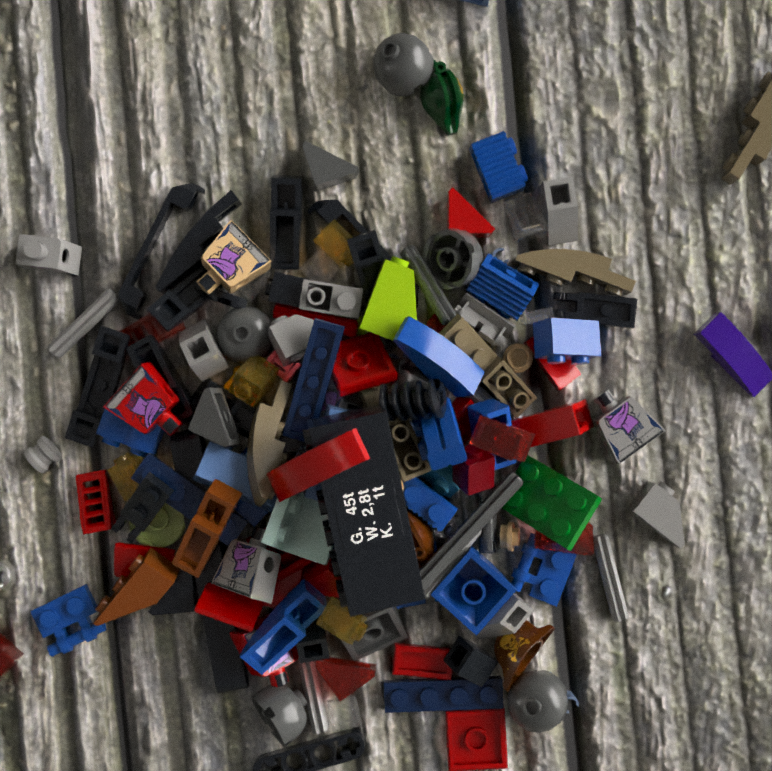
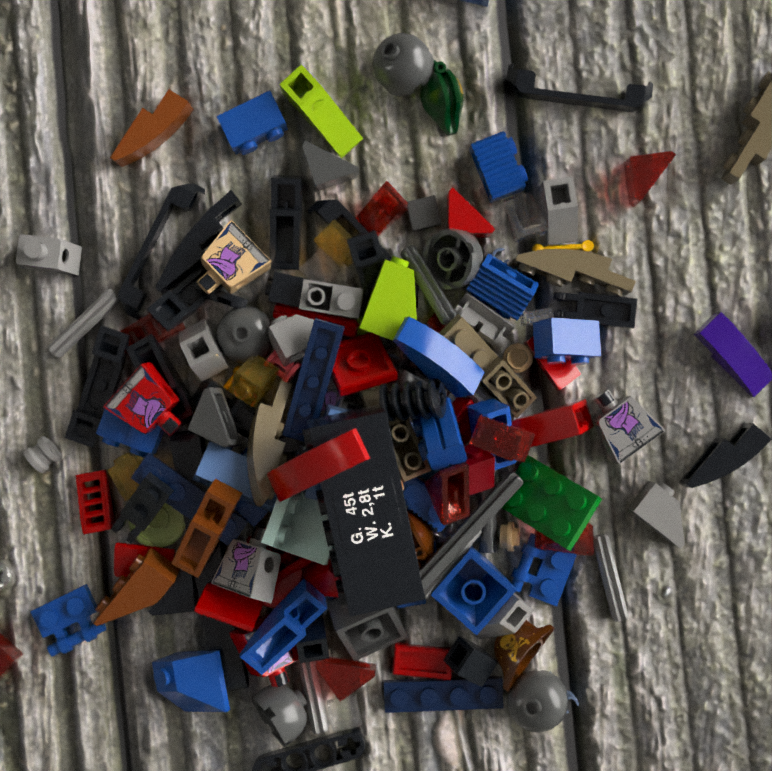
clear yellow brick [316,597,368,645] -> none
red tile [445,708,508,771] -> none
none -> dark orange slope [110,89,194,167]
none -> blue slope [152,650,230,712]
none -> blue brick [216,90,288,155]
none -> lime slope [279,64,363,159]
none -> clear red slope [356,181,408,237]
none -> dark grey tile [406,195,442,232]
none -> clear red slope [425,462,470,525]
none -> black piece [506,64,653,112]
none -> yellow hinge [532,240,594,252]
none -> clear red slope [624,151,676,207]
none -> black slope [679,423,772,488]

